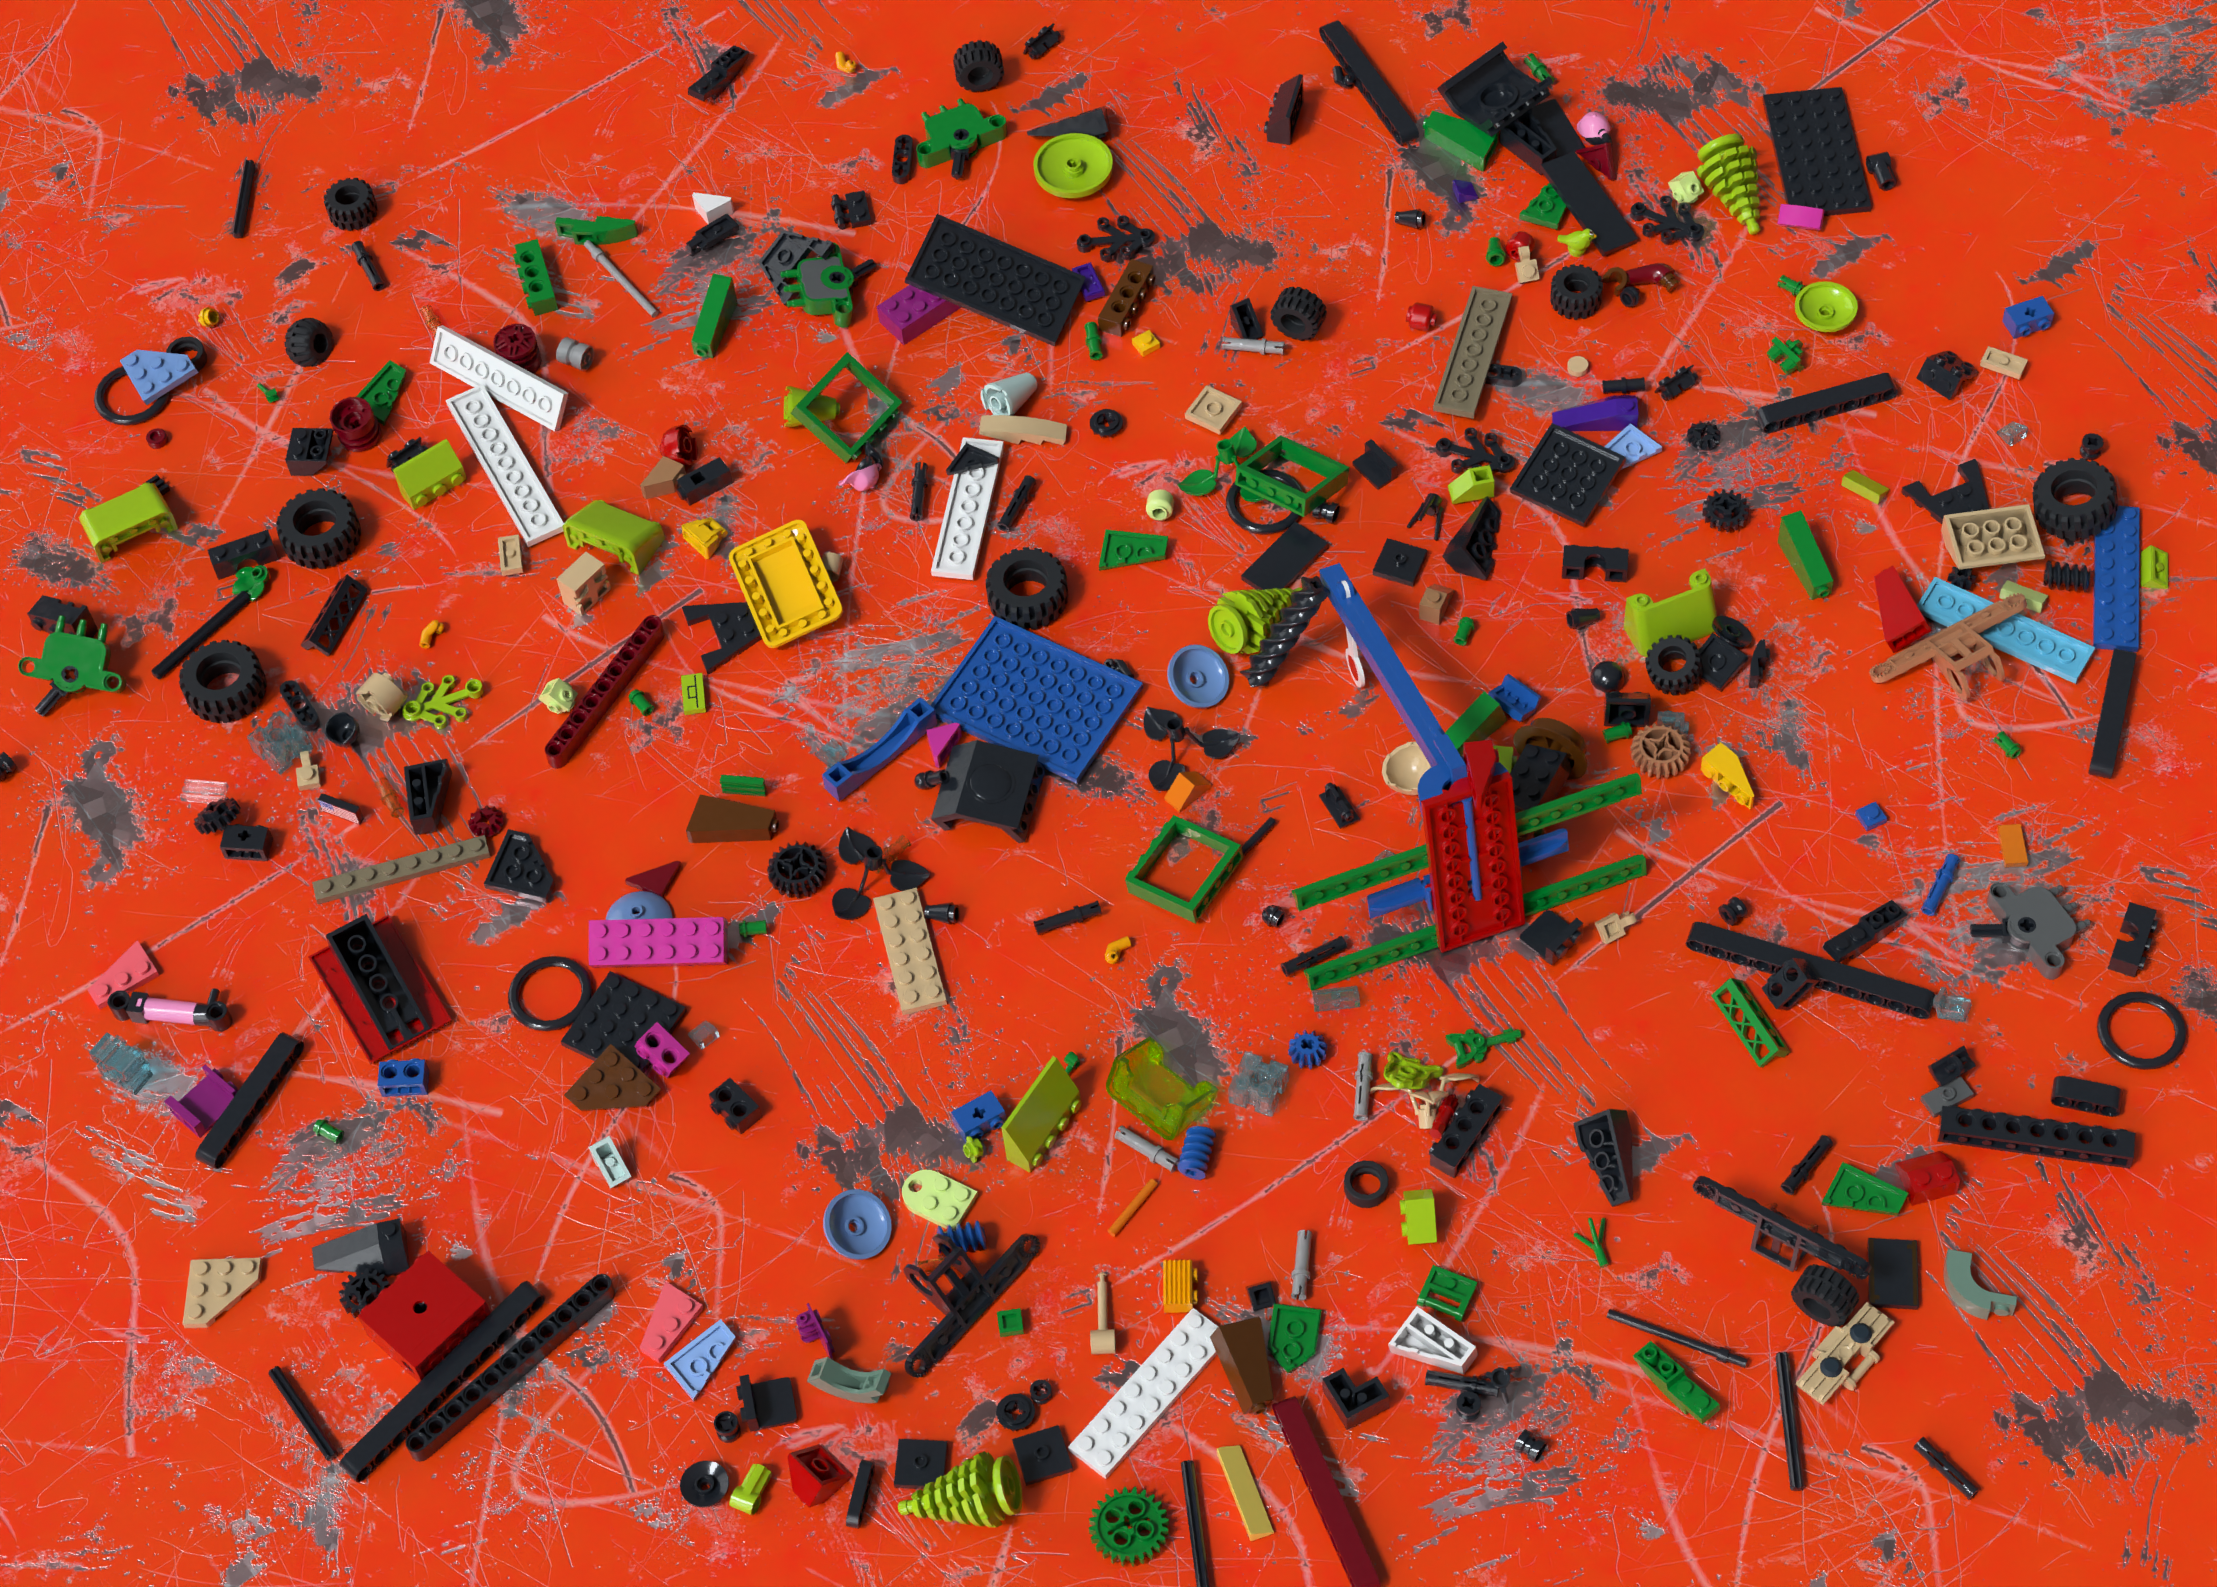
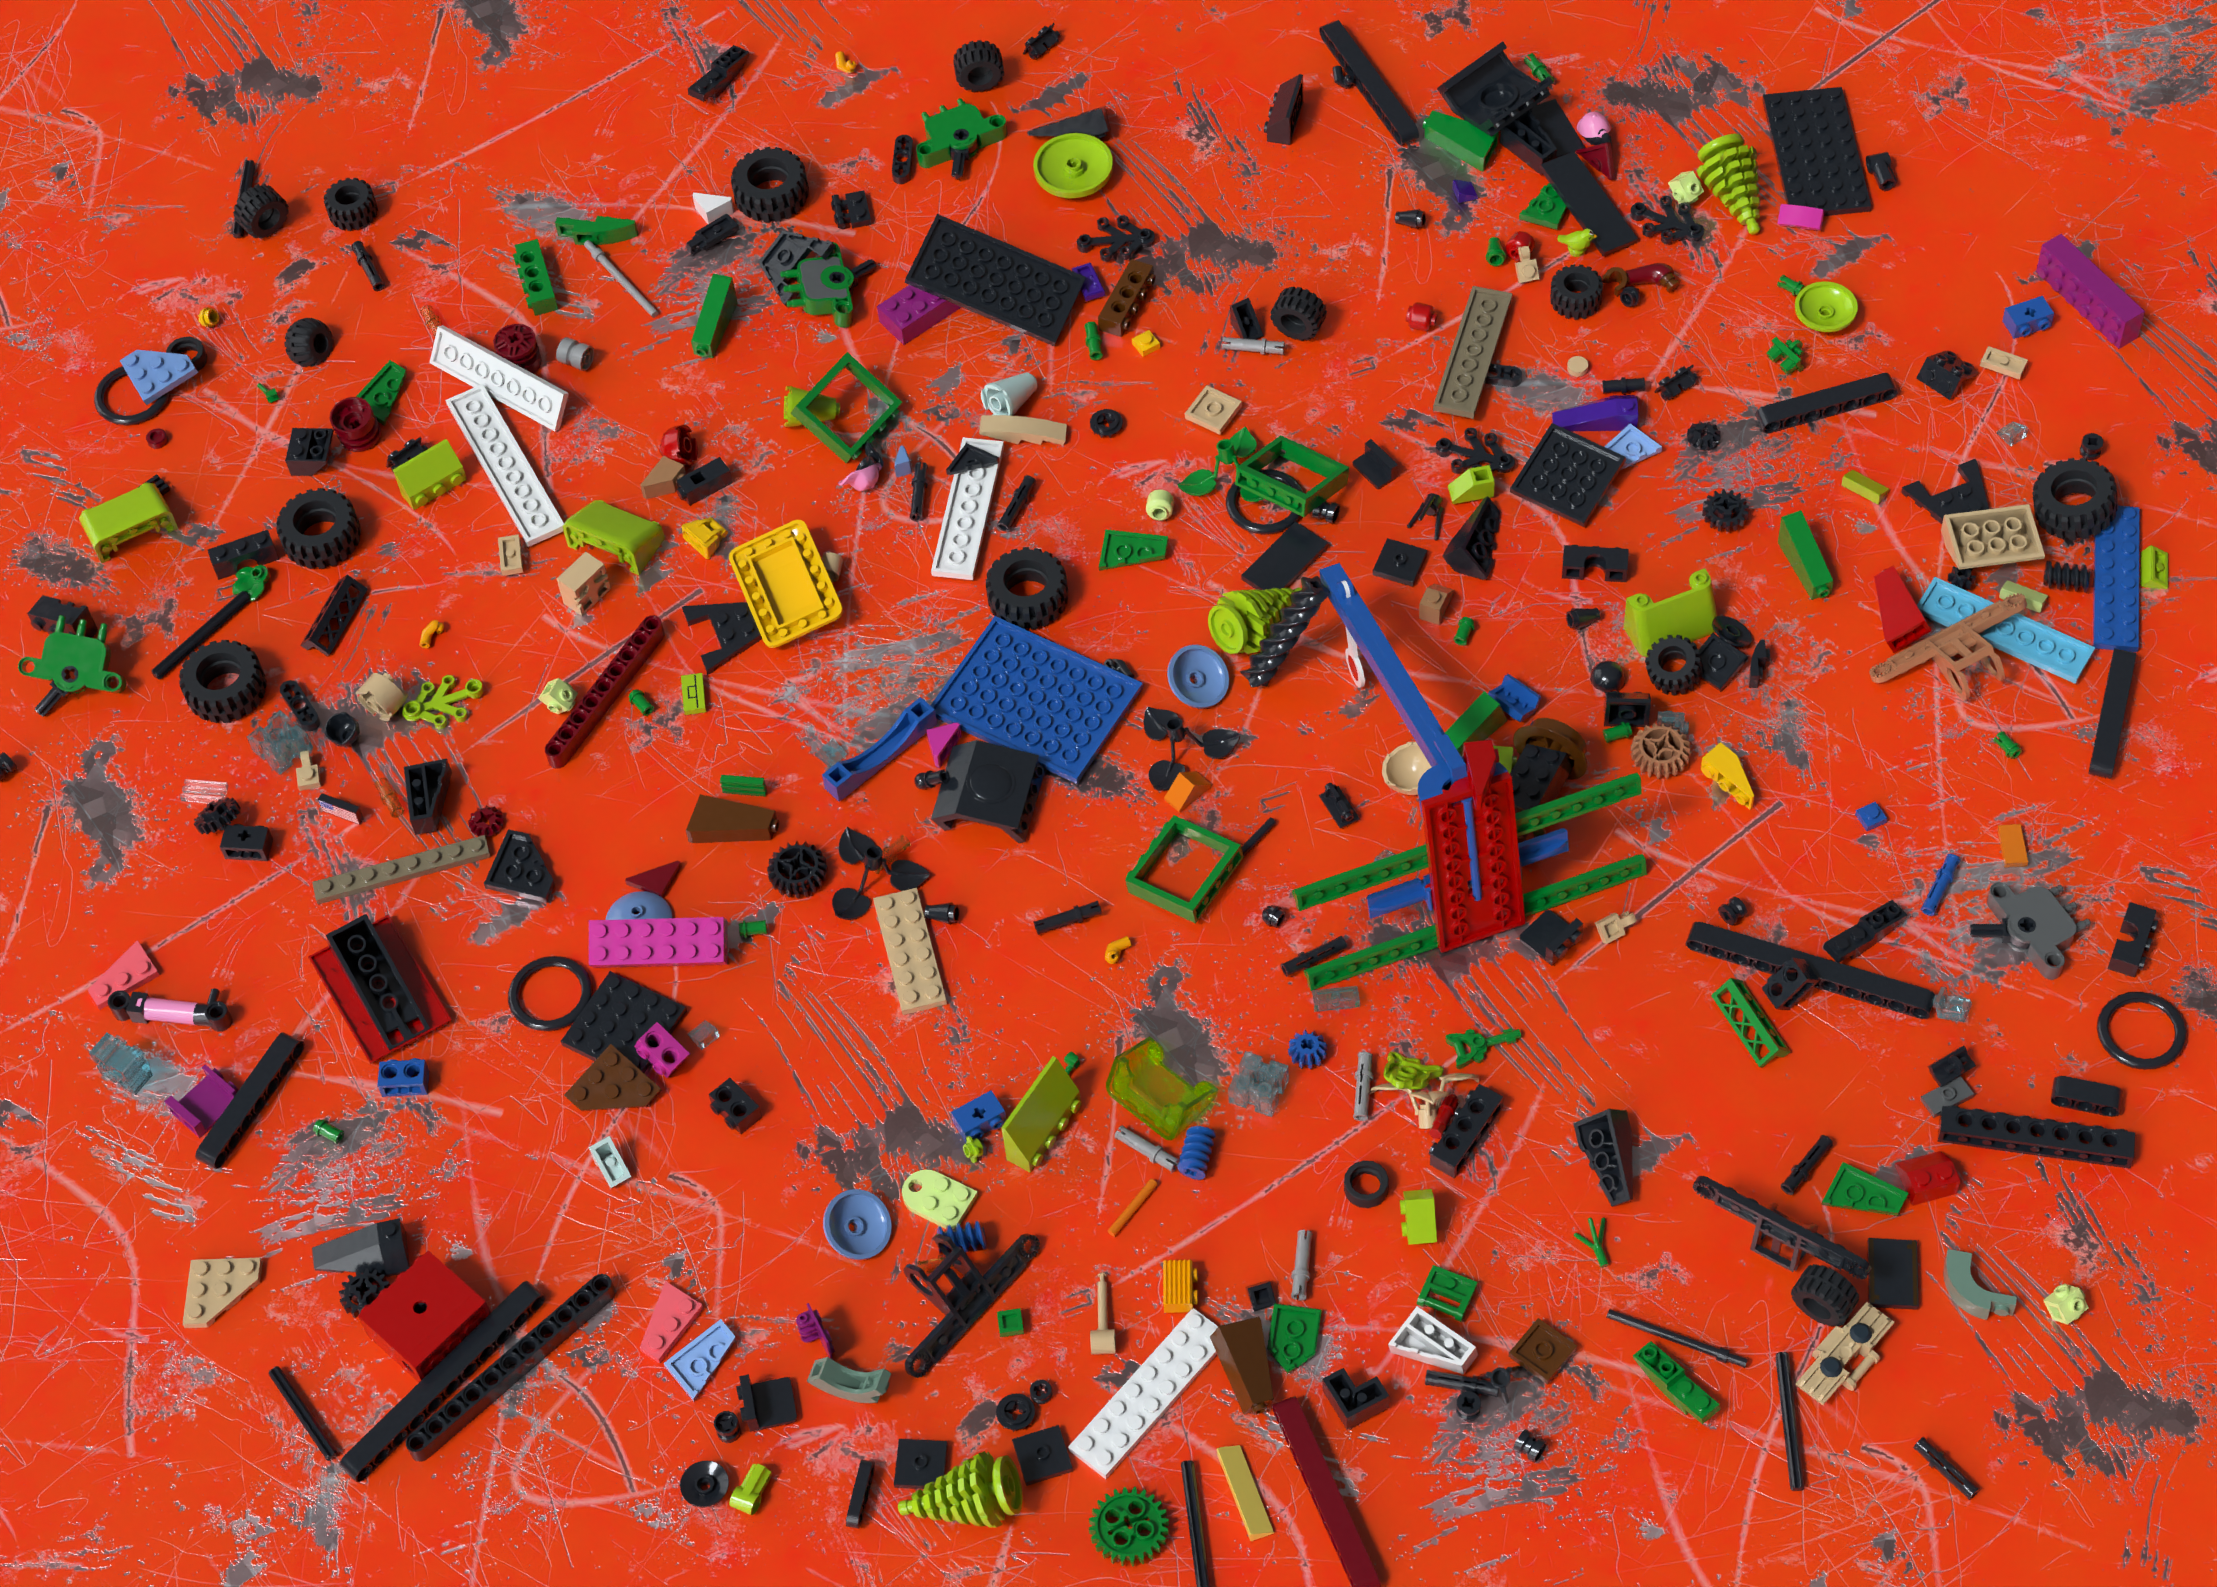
red slope [788,1444,852,1508] -> none
none -> black tyre [233,184,289,239]
none -> black tyre [731,147,809,223]
none -> medium blue slope [894,446,912,477]
none -> reddish brown plate [1509,1318,1577,1385]
none -> magenta brick [2036,234,2145,349]
none -> yellowish green brick [2043,1284,2089,1325]

